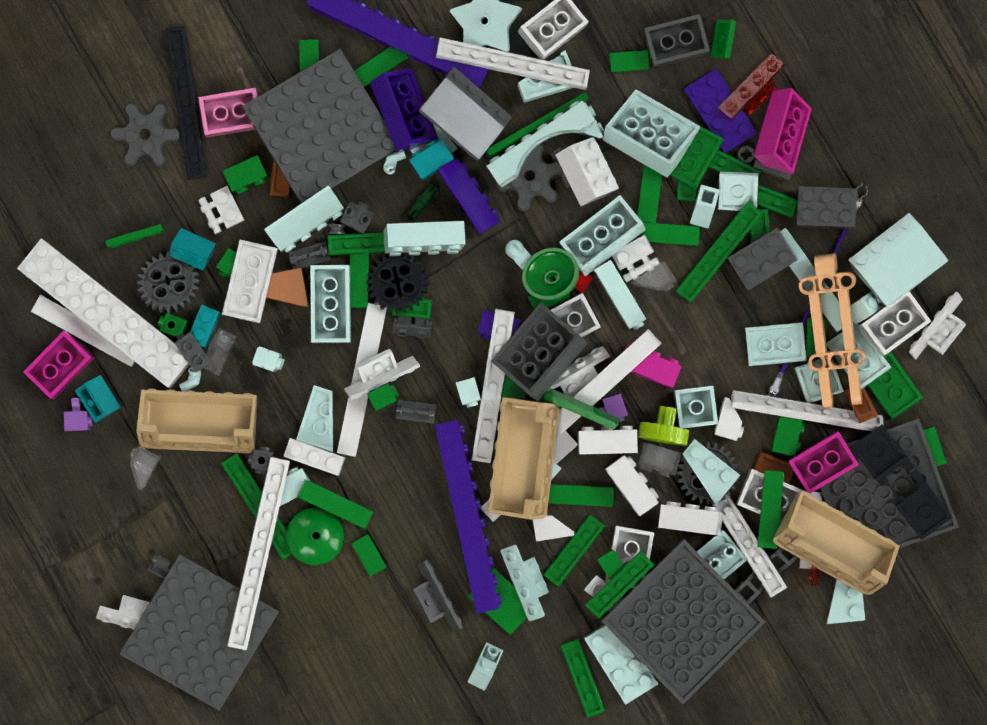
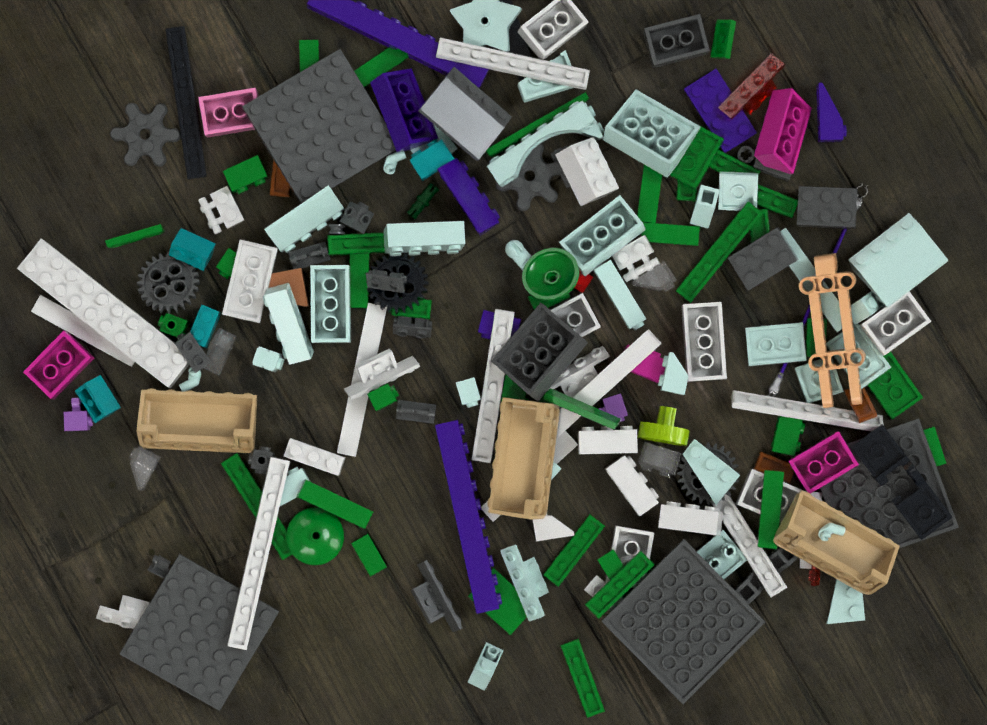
light aqua wing [296,385,333,452] -> none
green tile [548,484,614,507] -> none
light aqua brick [584,625,658,705] -> none
green tile [610,50,649,73] -> none
light aqua brick [674,386,718,428] -> none
white slope [713,397,744,441] -> none
white bracket [909,292,966,359] -> none
none -> light aqua brick [263,283,314,365]
none -> dark grey hinge [366,269,407,293]
none -> light aqua slope [658,352,688,395]
none -> white brick [681,302,727,382]
none -> dark purple slope [816,83,847,142]
none -> light aqua arm [818,523,845,541]

